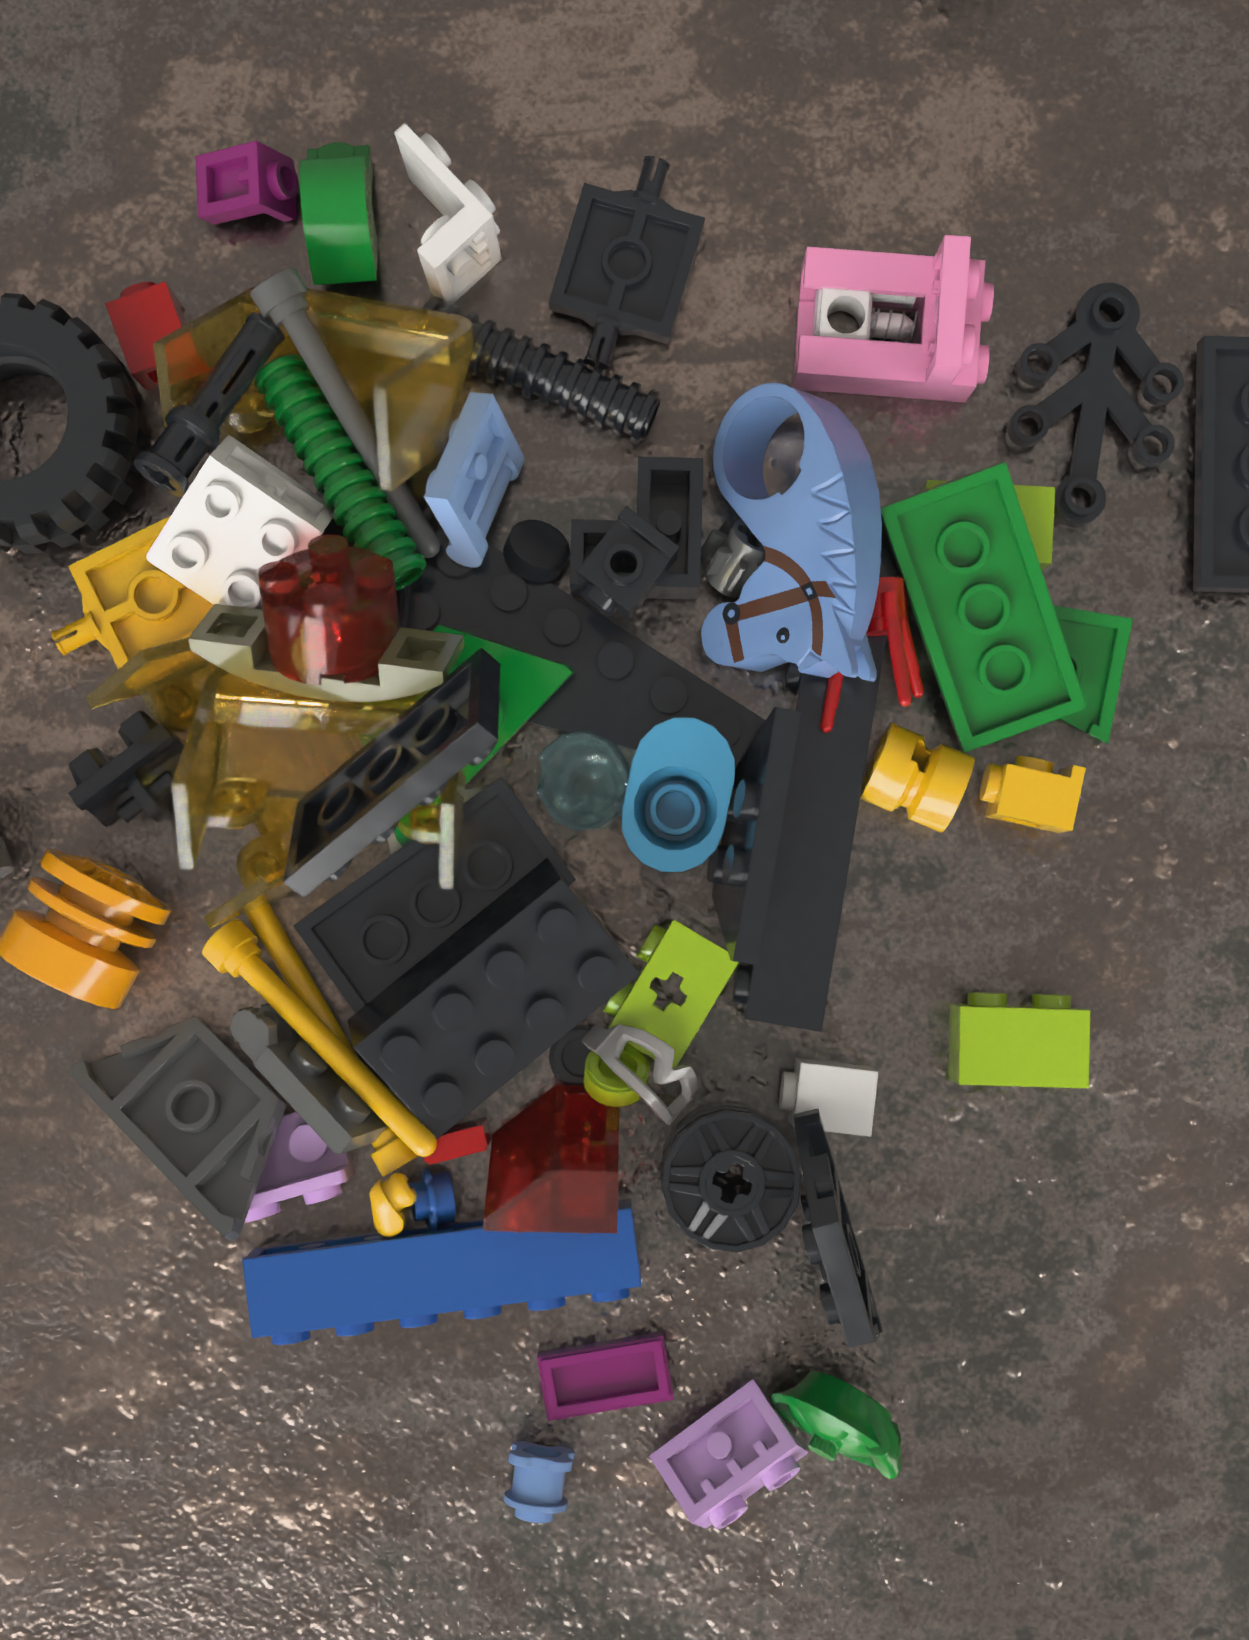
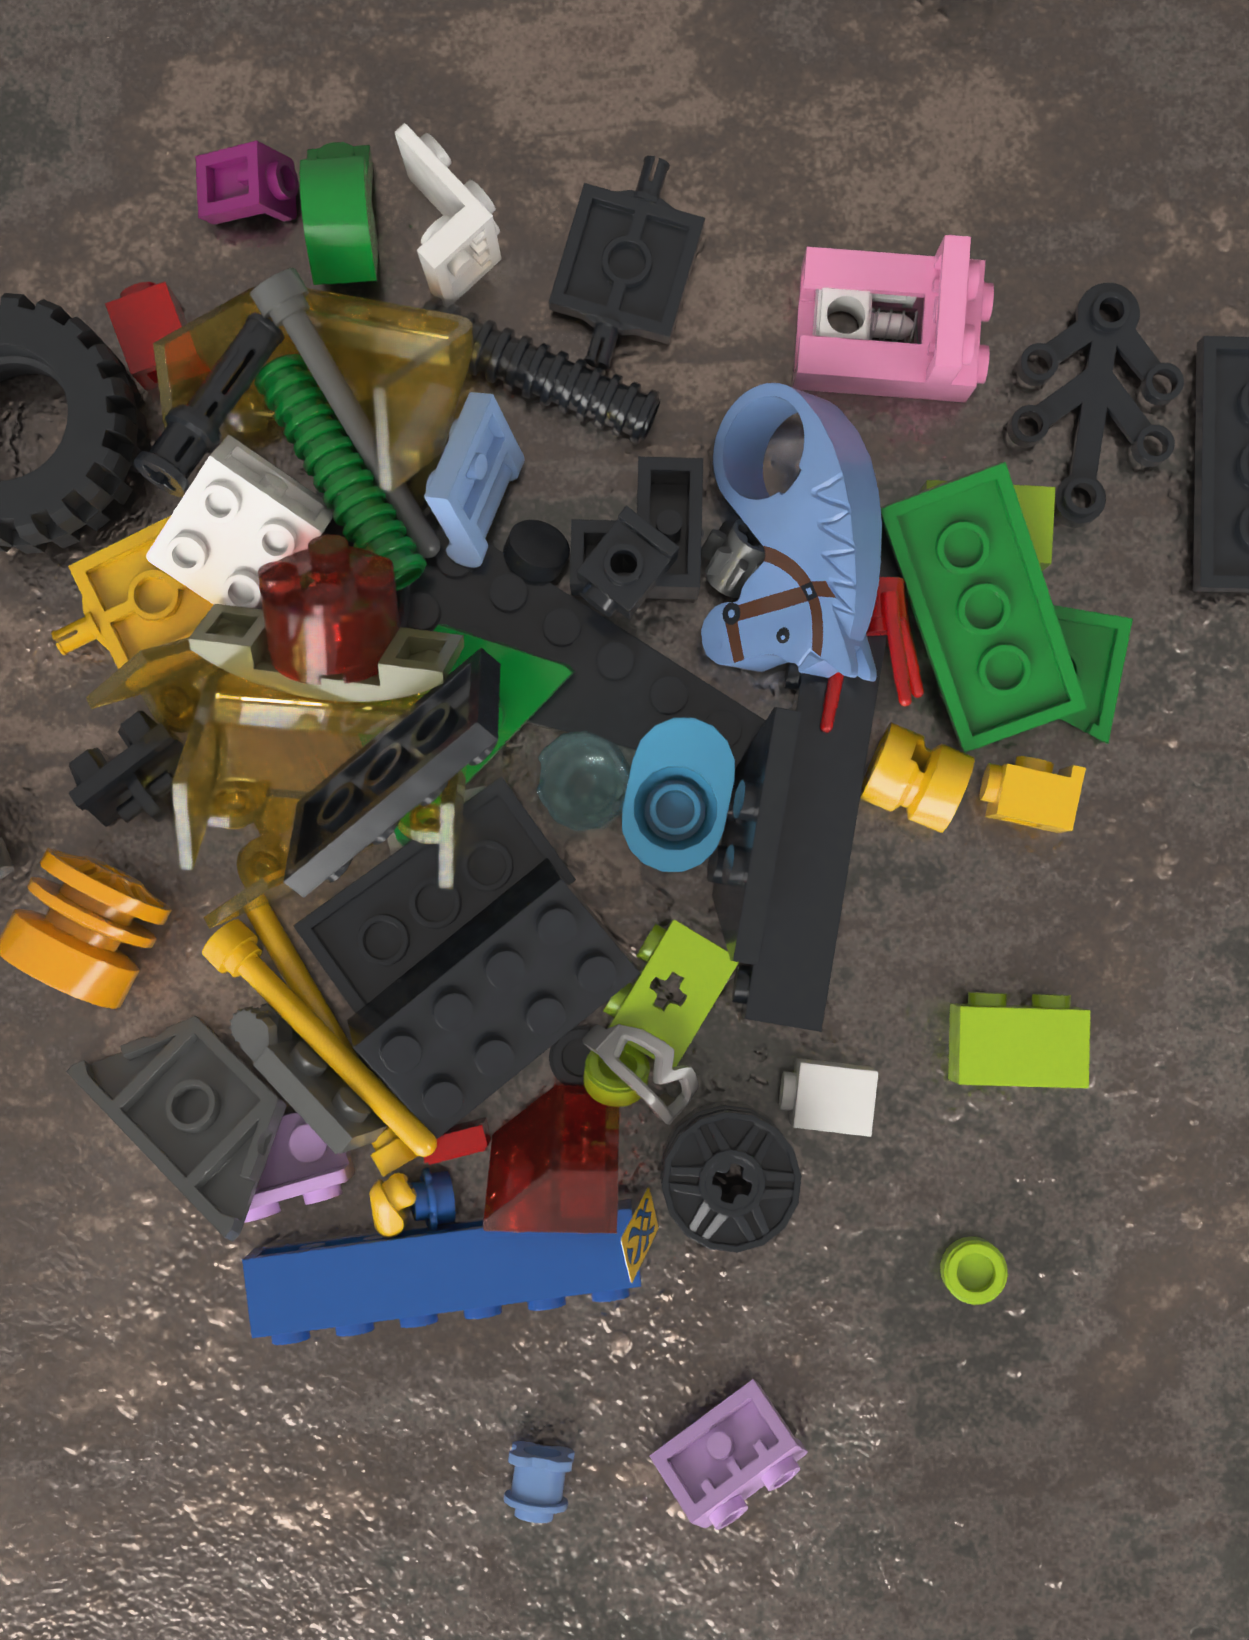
magenta tile [537,1331,674,1421] -> none
green piece [772,1371,902,1479] -> none
black wing [793,1108,883,1348] -> none
none -> yellow sticker [621,1187,659,1283]
none -> lime tile [940,1236,1008,1305]

